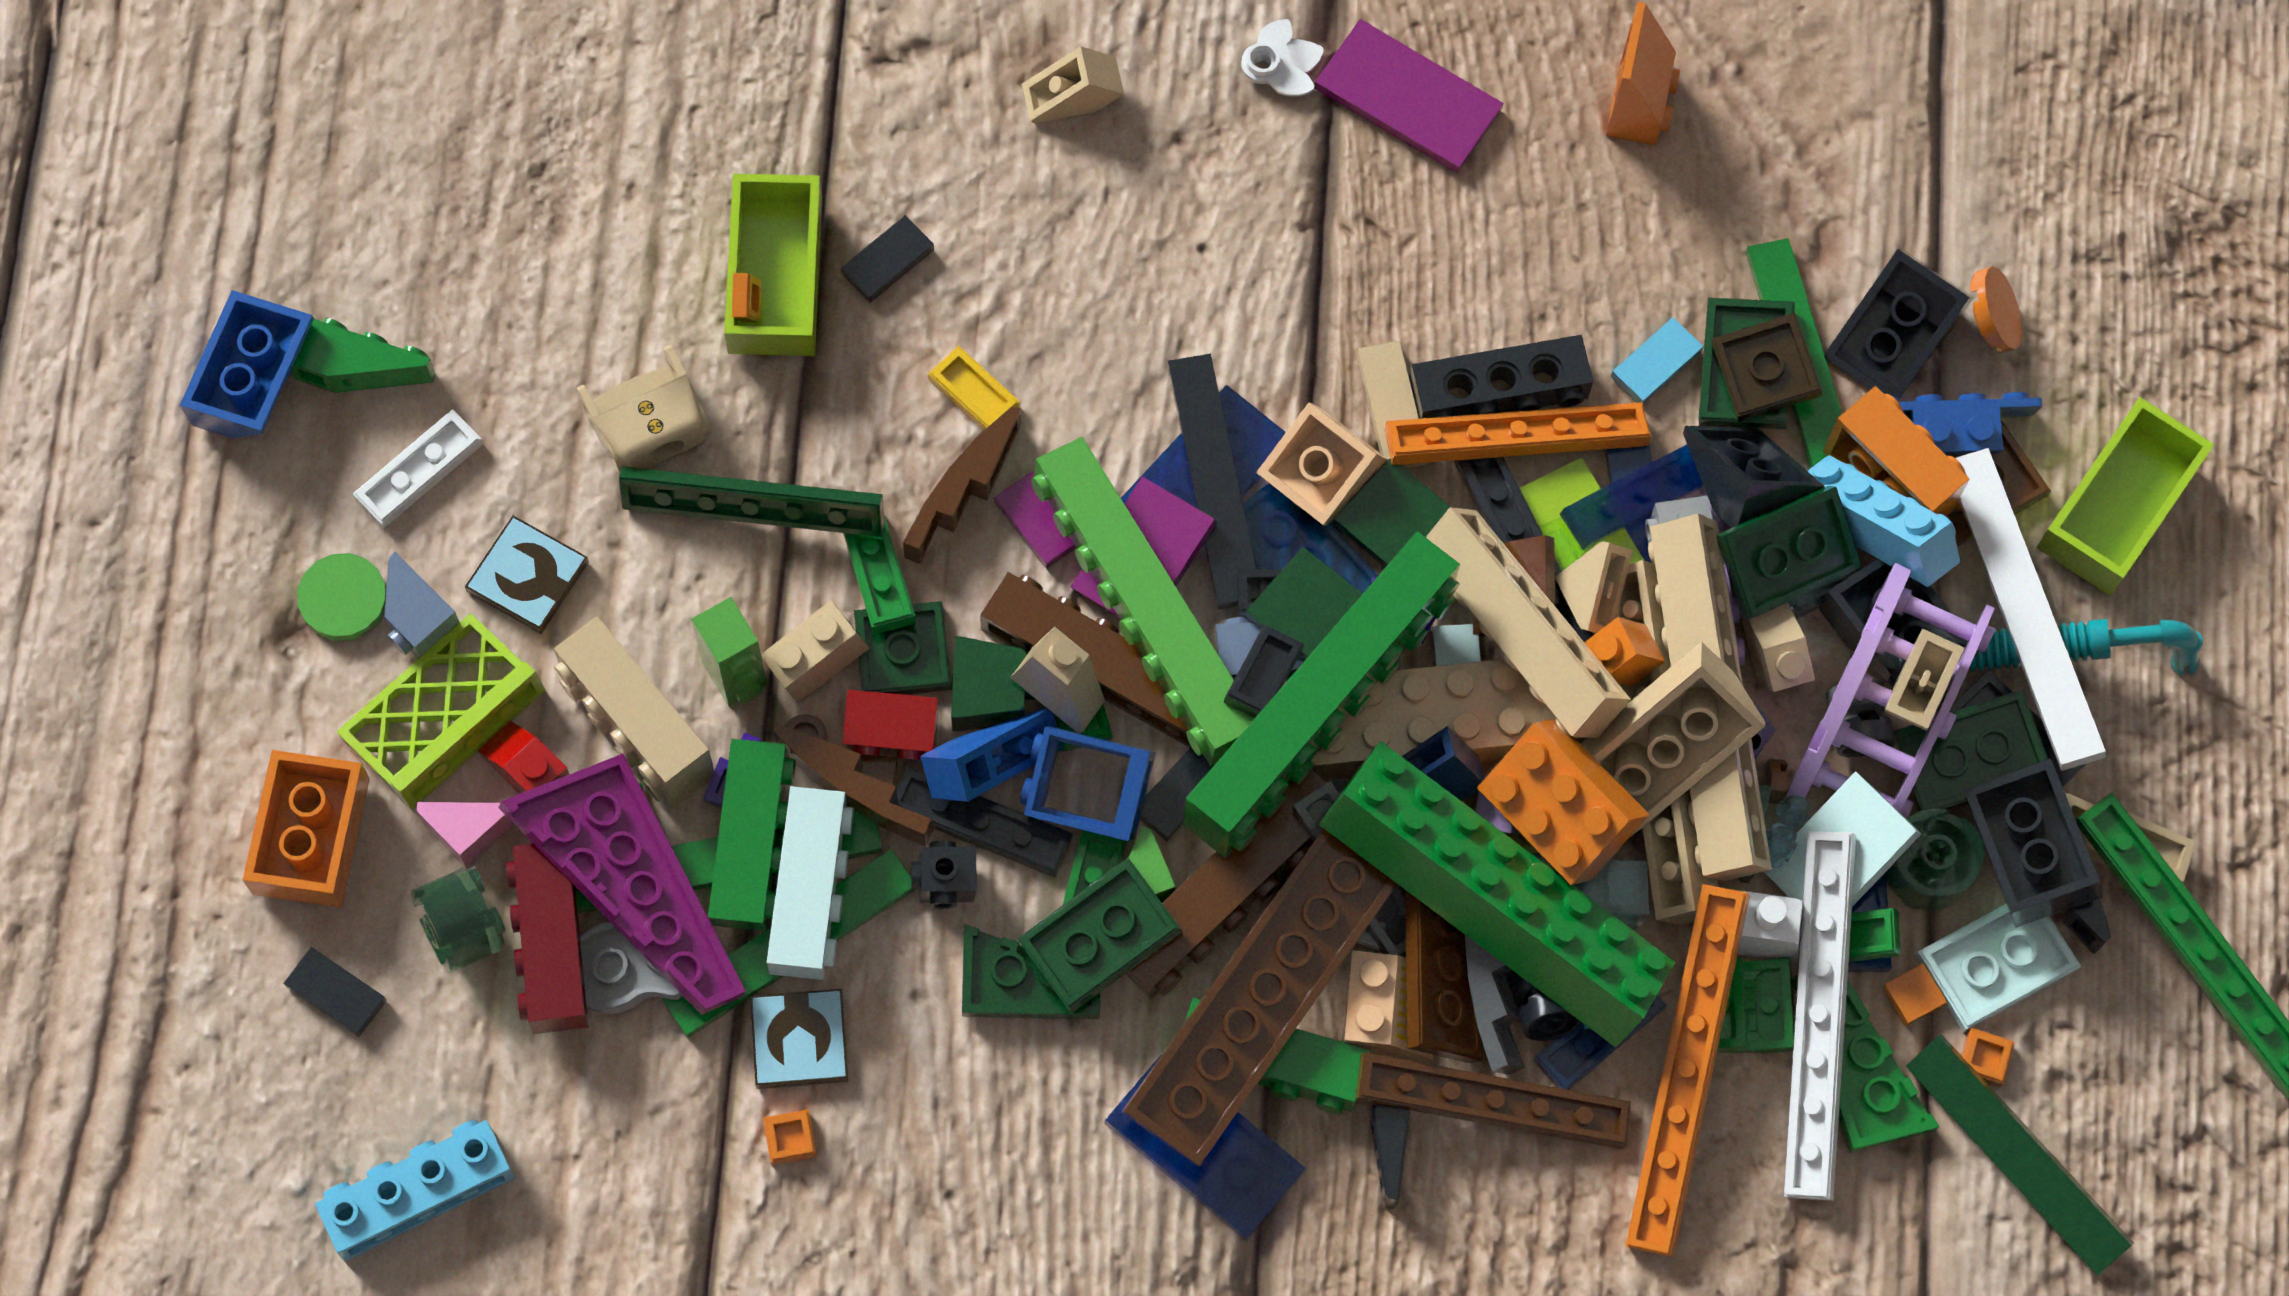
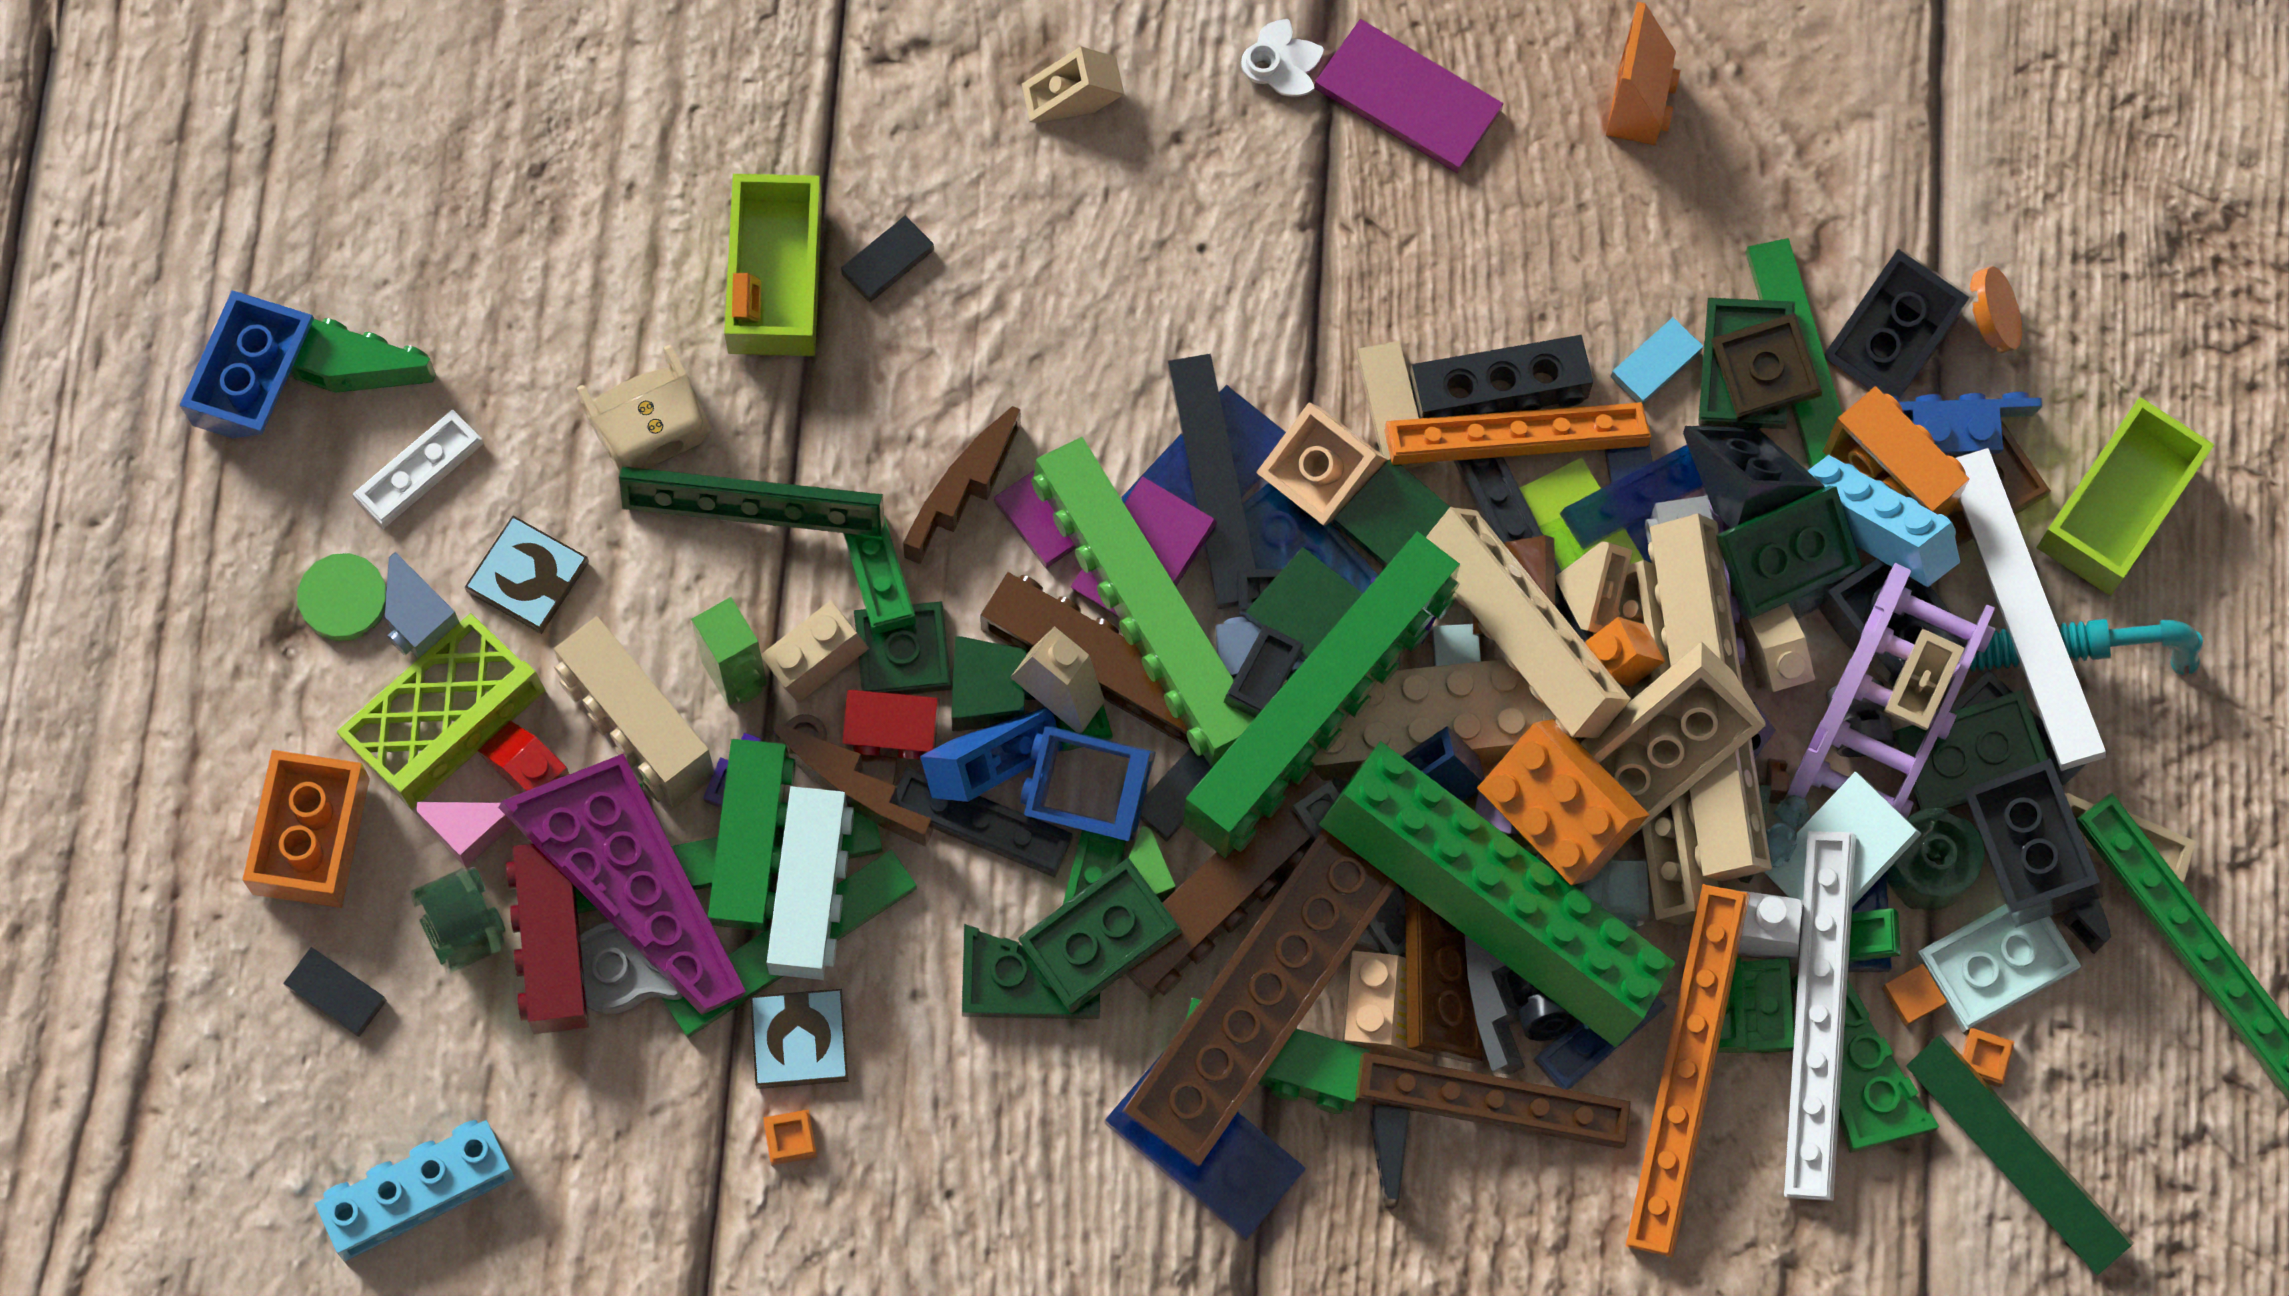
black brick [910,840,977,909] -> none
yellow tile [928,345,1021,431] -> none

